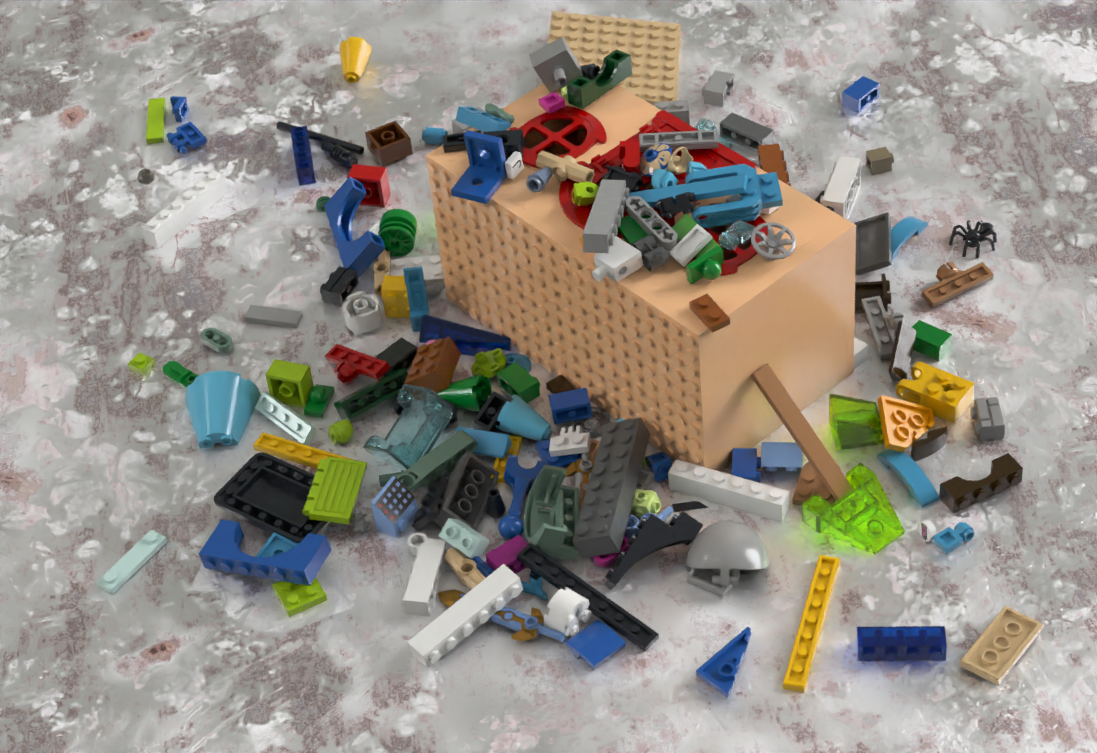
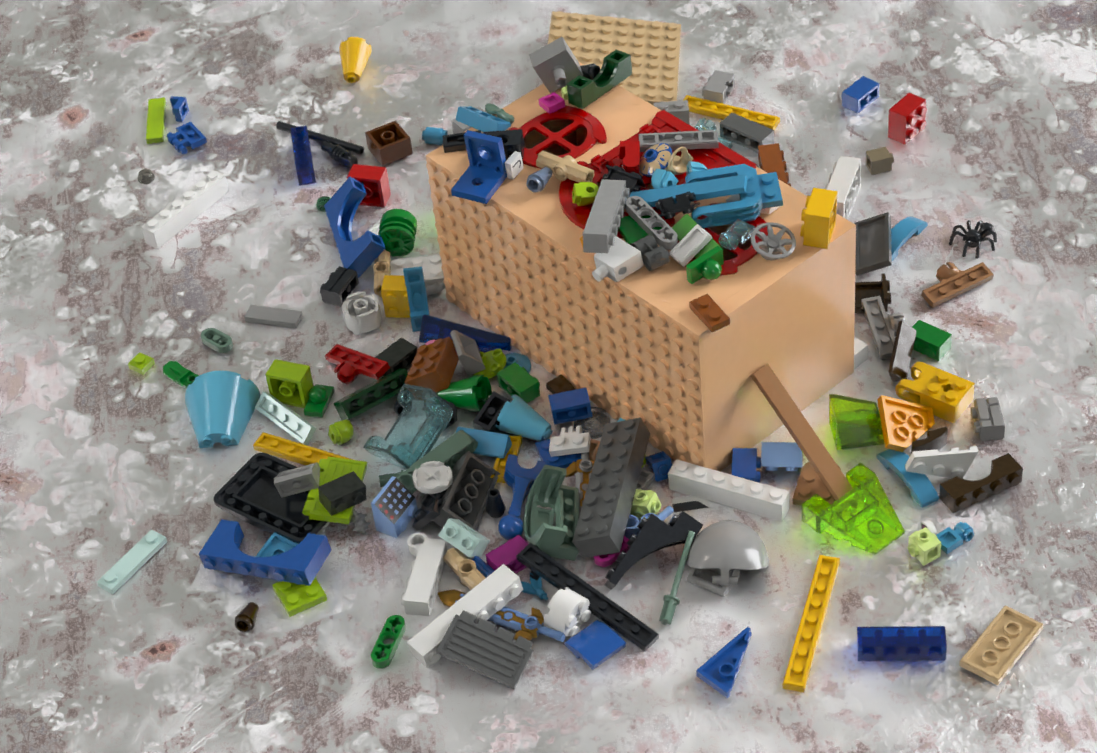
none -> dark brown cone [235,602,259,632]
none -> light grey tile [274,462,320,498]
none -> pearl dark grey brick [318,471,367,516]
none -> green beam [371,615,406,669]
none -> white tile [412,461,453,494]
none -> dark grey hinge [437,610,533,689]
none -> light grey tile [450,330,486,376]
none -> sand green piece [659,530,695,625]
none -> yellow tile [683,95,780,130]
none -> yellow brick [800,188,838,249]
none -> red brick [888,92,927,145]
none -> white wing [905,446,979,479]
none -> yellowish green brick [908,527,941,566]

